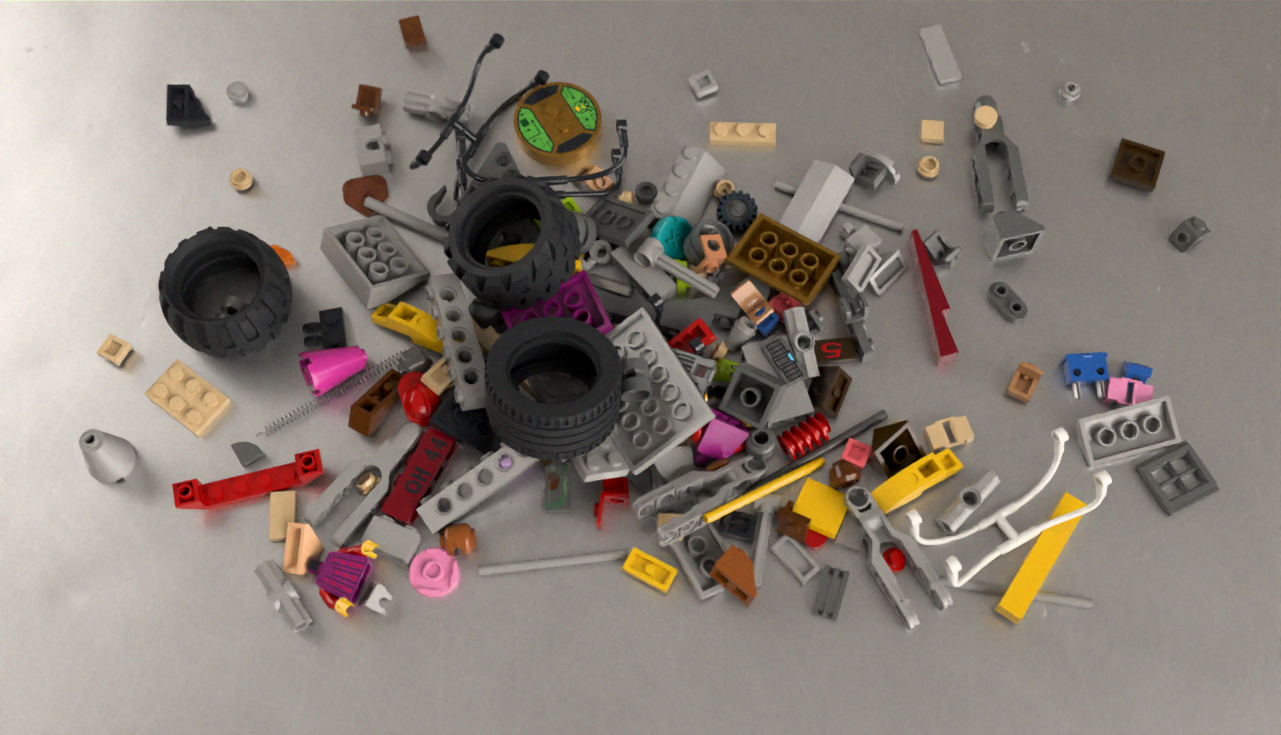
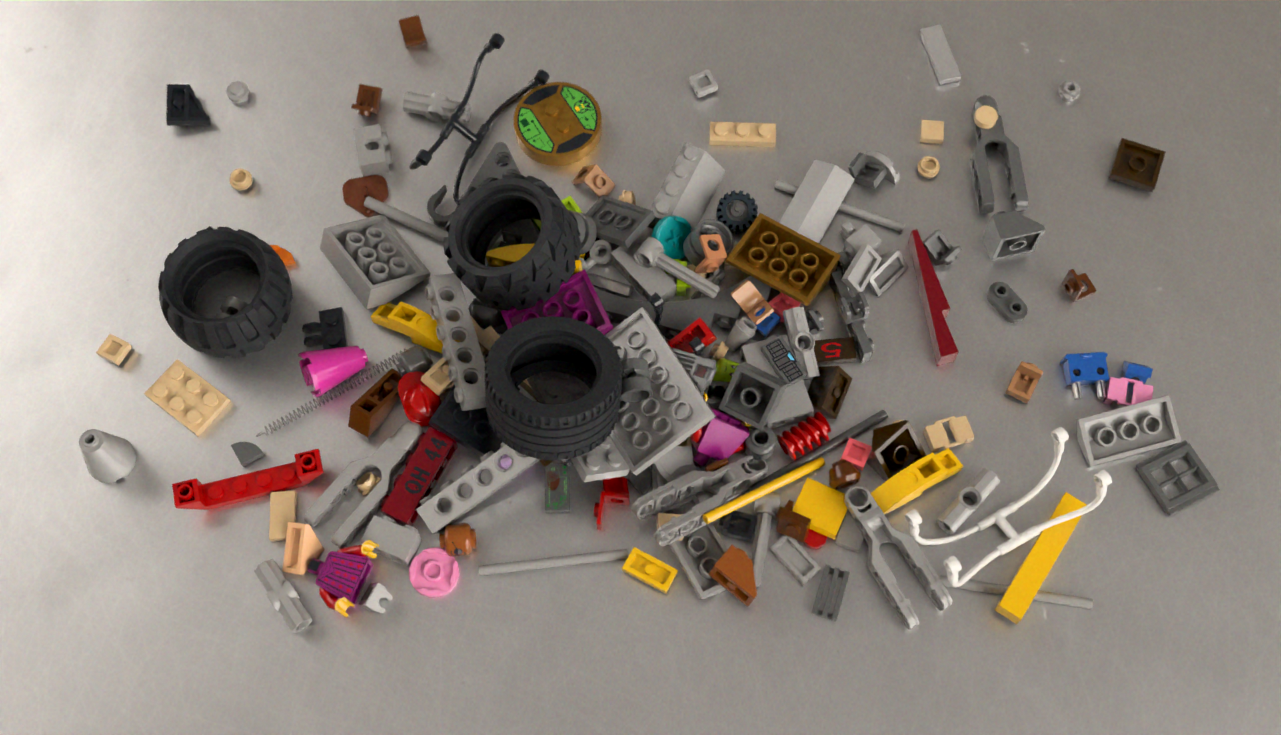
black bar [455,119,629,199] -> none
dark grey tile [635,182,657,205] -> none
tan plate [714,180,736,200] -> none
red plate [882,547,906,572] -> none
dark grey bracket [1169,216,1211,252] -> none
none -> reddish brown bracket [1061,269,1096,302]

